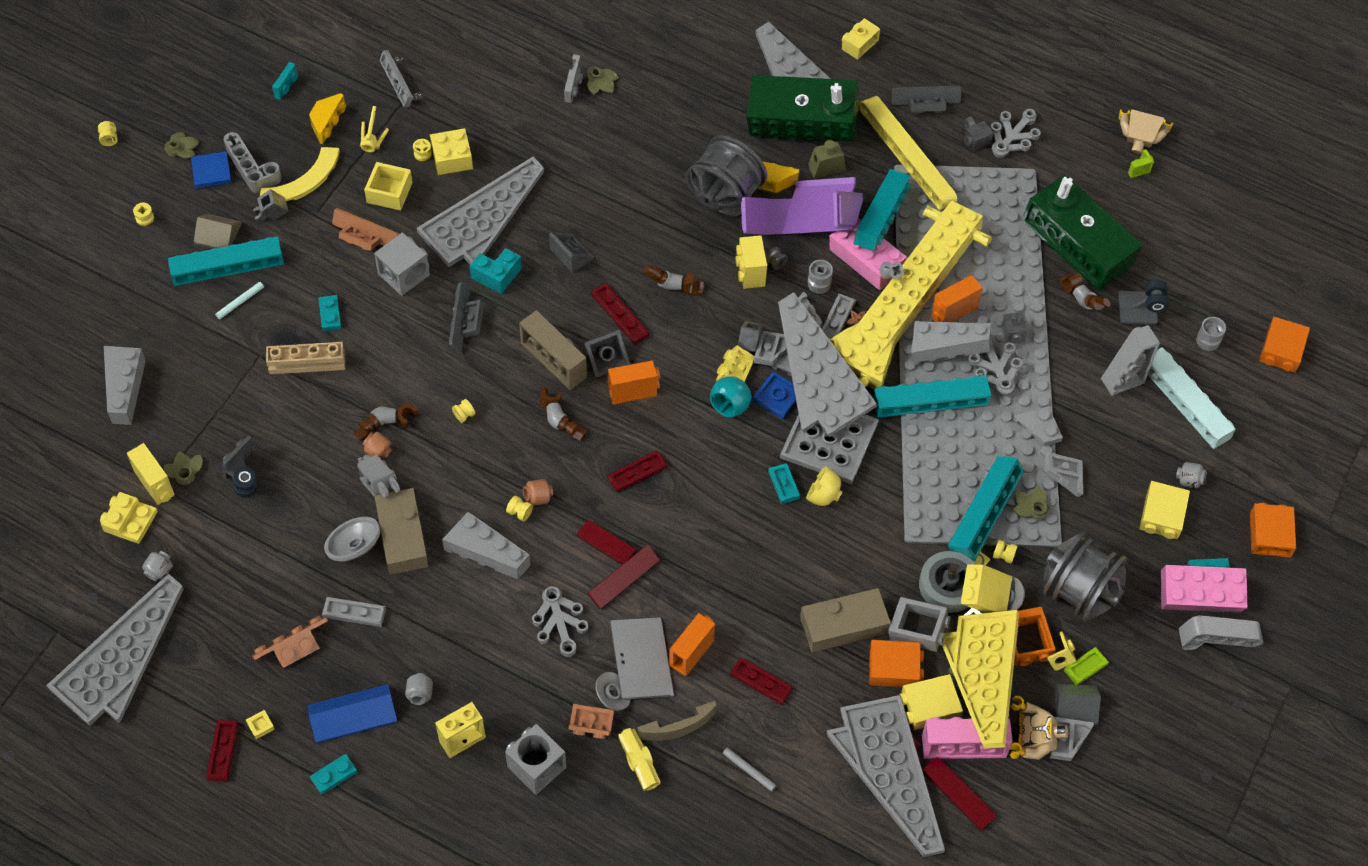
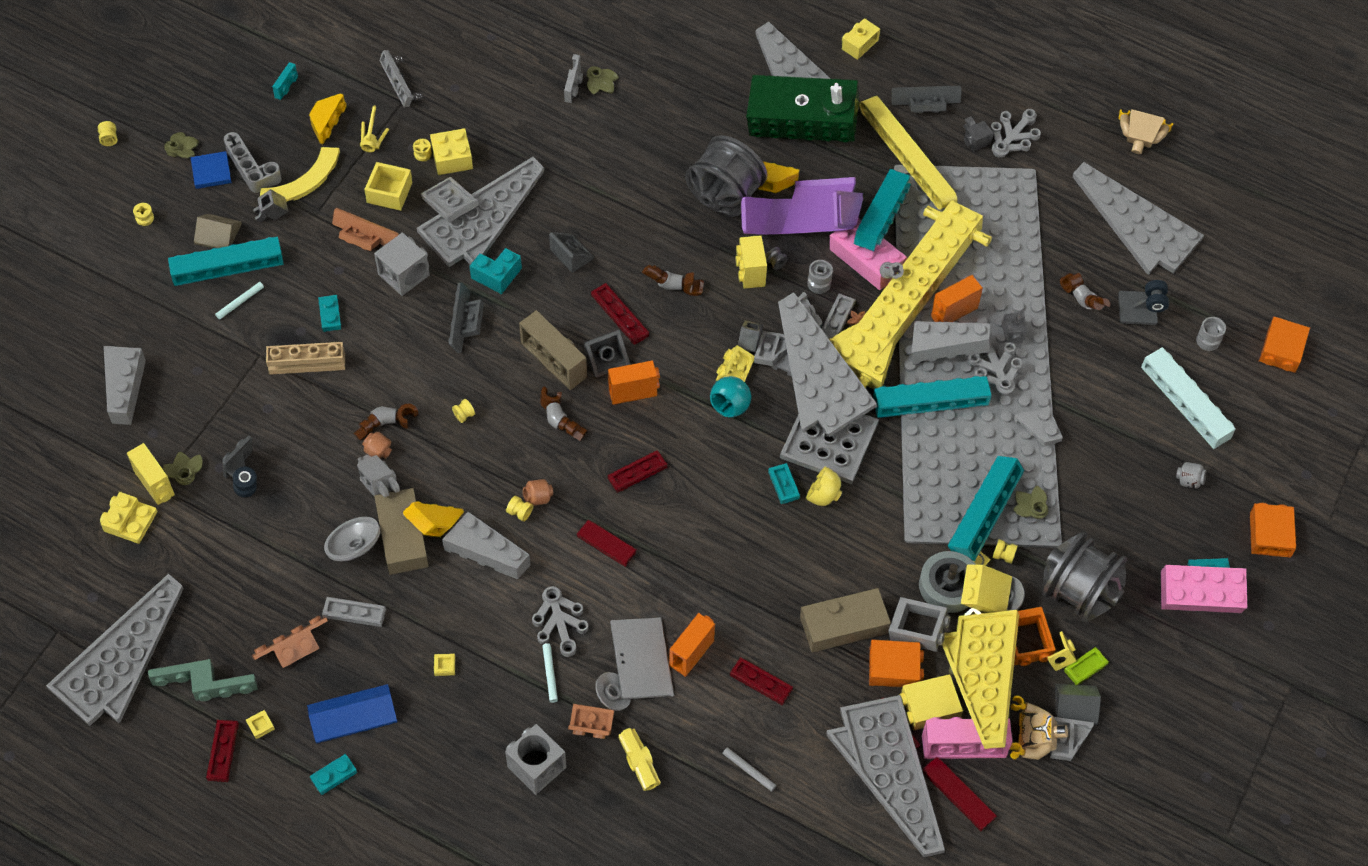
light grey head [142,551,173,582] -> none
light grey head [405,673,433,705] -> none
light yellow window [435,702,486,758] -> none
dark red tile [587,545,659,609] -> none
dark tan slope [637,701,717,741] -> none
blue tile [752,371,797,419] -> none
olive torso [808,140,846,179] -> none
dark green piece [1022,174,1143,291] -> none
light grey wing [1045,452,1083,497] -> none
light grey wedge [1101,325,1160,396] -> none
lime bracket [1128,149,1154,178] -> none
light yellow brick [1139,481,1190,539] -> none
light grey beam [1179,616,1263,650] -> none
none -> sand green bracket [148,659,258,701]
none -> yellow slope [403,502,464,537]
none -> light grey tile [421,177,479,222]
none -> light yellow tile [434,654,455,676]
none -> light aqua piece [542,644,558,703]
none -> light grey wing [1073,162,1204,275]

